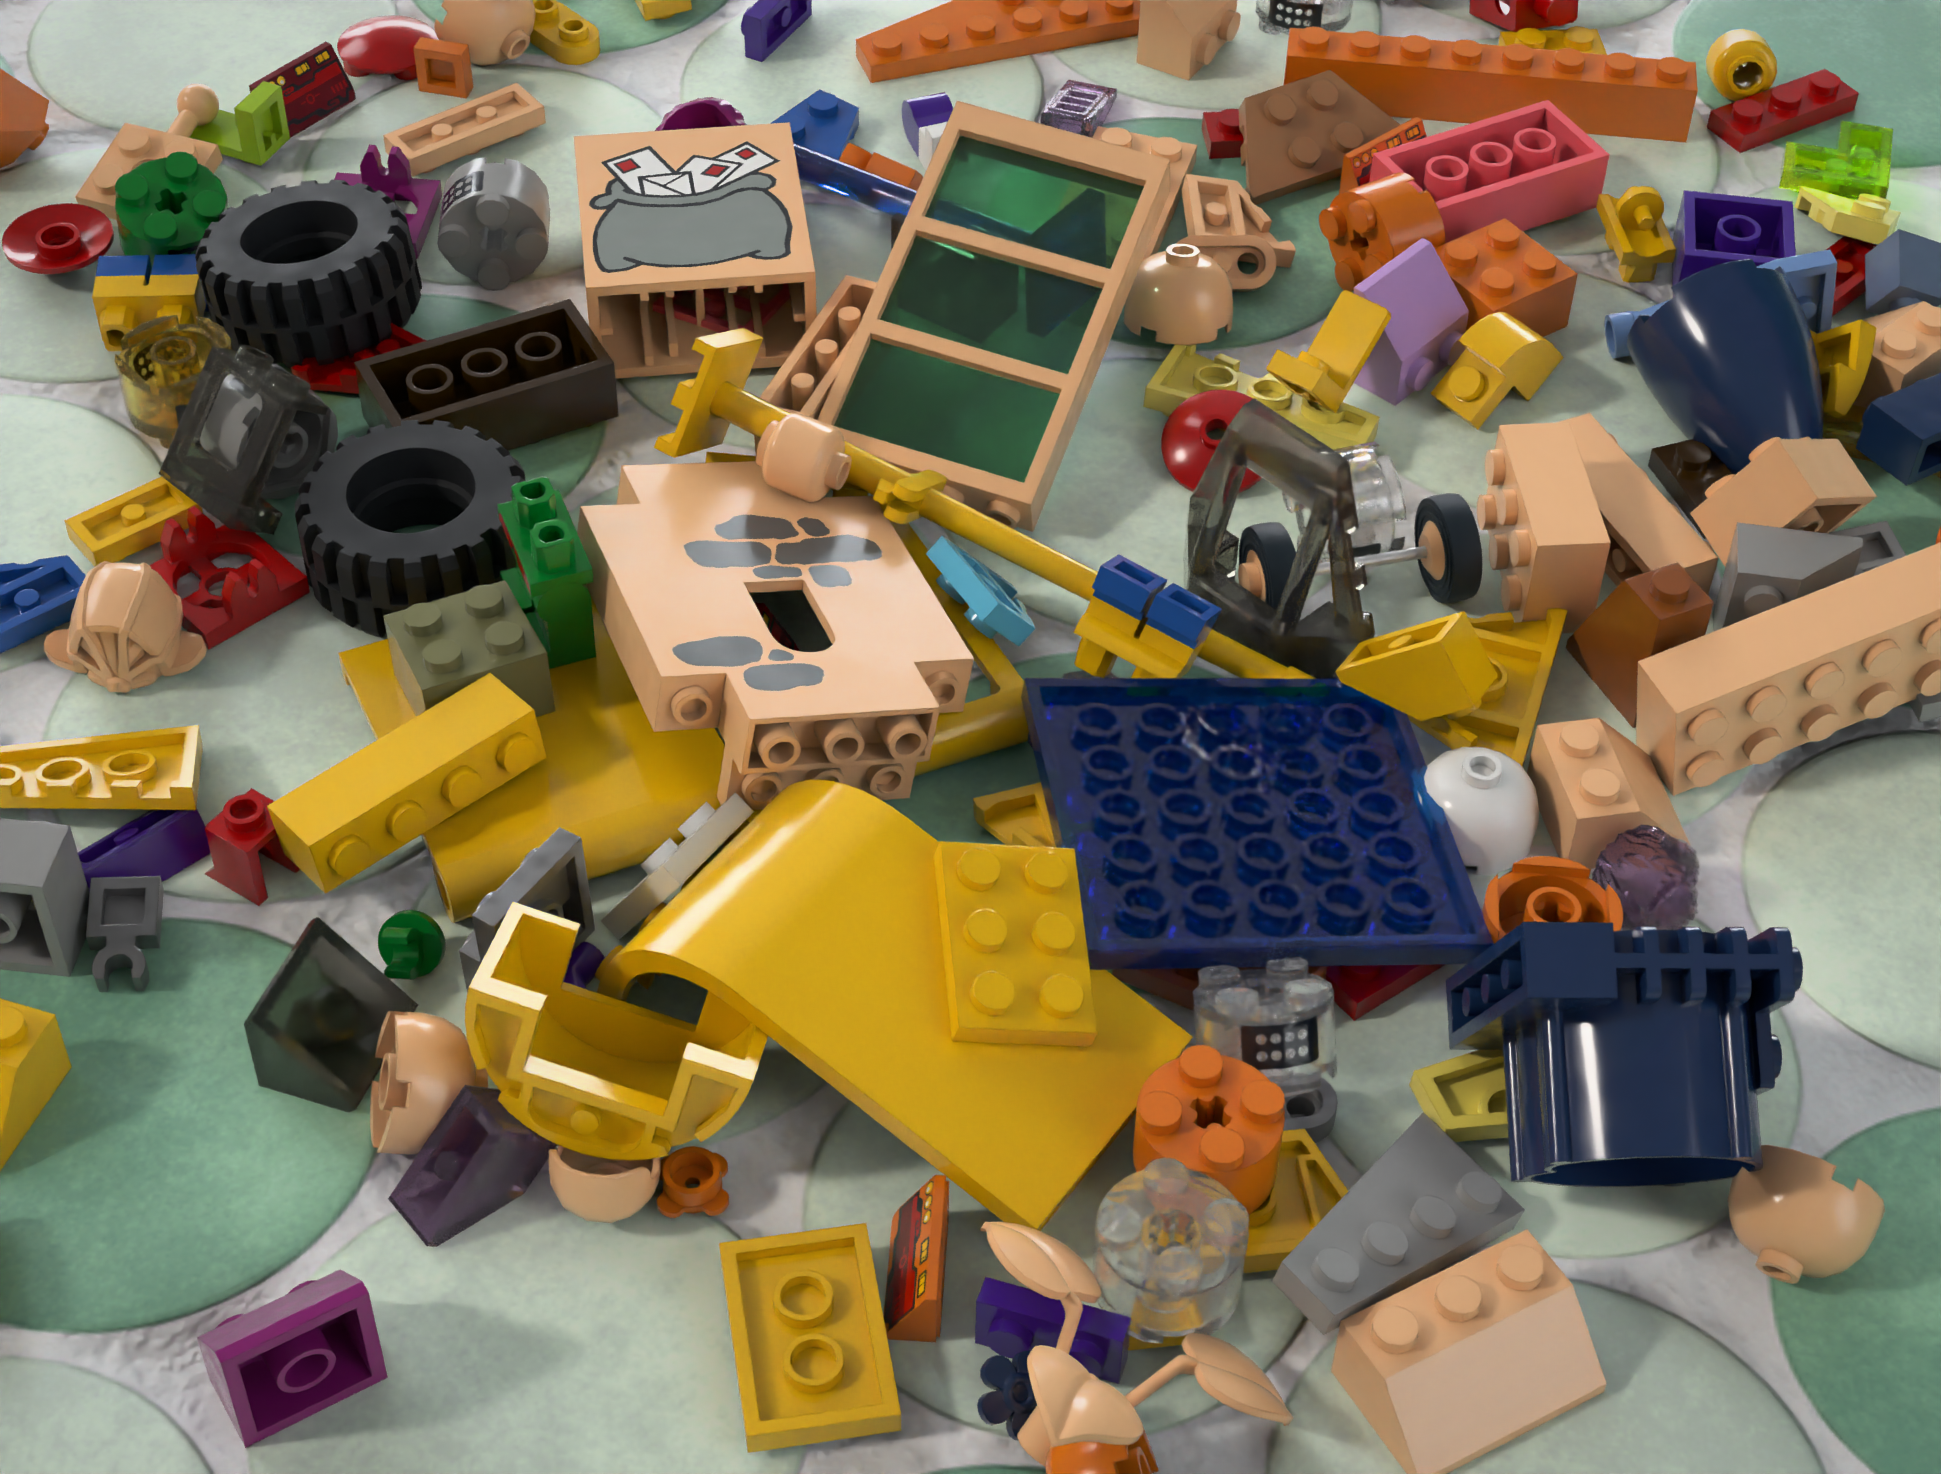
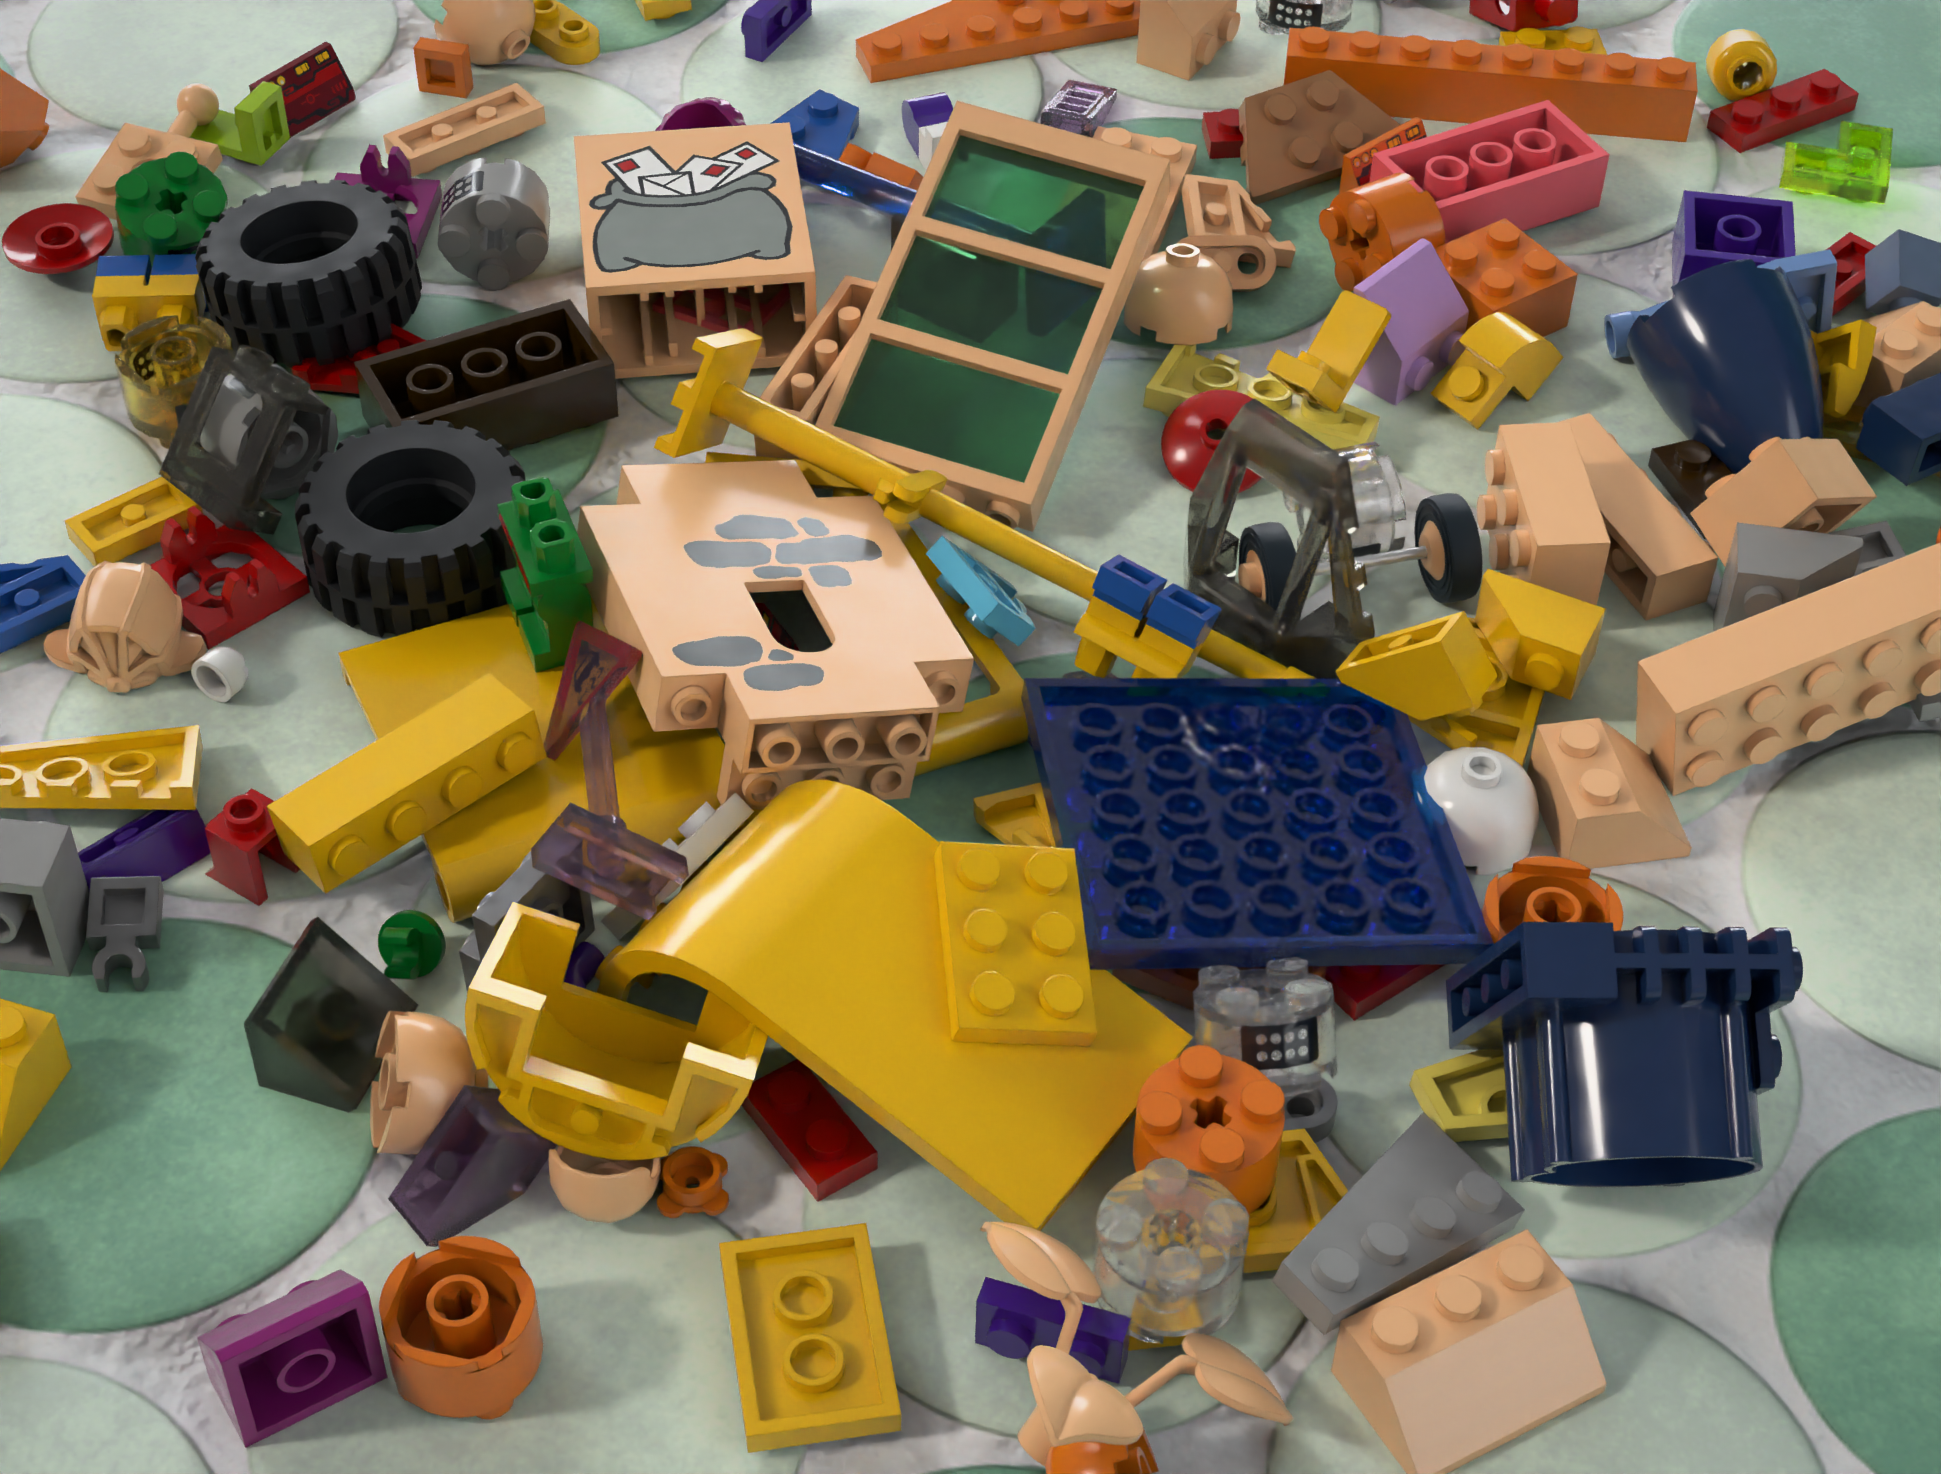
red dish [337,15,438,80] -> none
olive brick [383,580,555,717] -> none
light nougat head [756,413,852,502] -> none
slope [883,1175,950,1342] -> none
dark blue plant [977,1350,1037,1441] -> none
dark orange slope [1566,562,1714,728] -> none
hair [1592,825,1700,931] -> none
yellow hips [1596,186,1676,283] -> none
light nougat cylinder [1728,1145,1885,1284] -> none
light yellow wing [1794,186,1901,245] -> none
none -> white hinge [191,647,248,702]
none -> orange brick [379,1236,543,1419]
none -> piece [531,621,689,920]
none -> red plate [741,1059,878,1202]
none -> yellow slope [1475,568,1606,700]

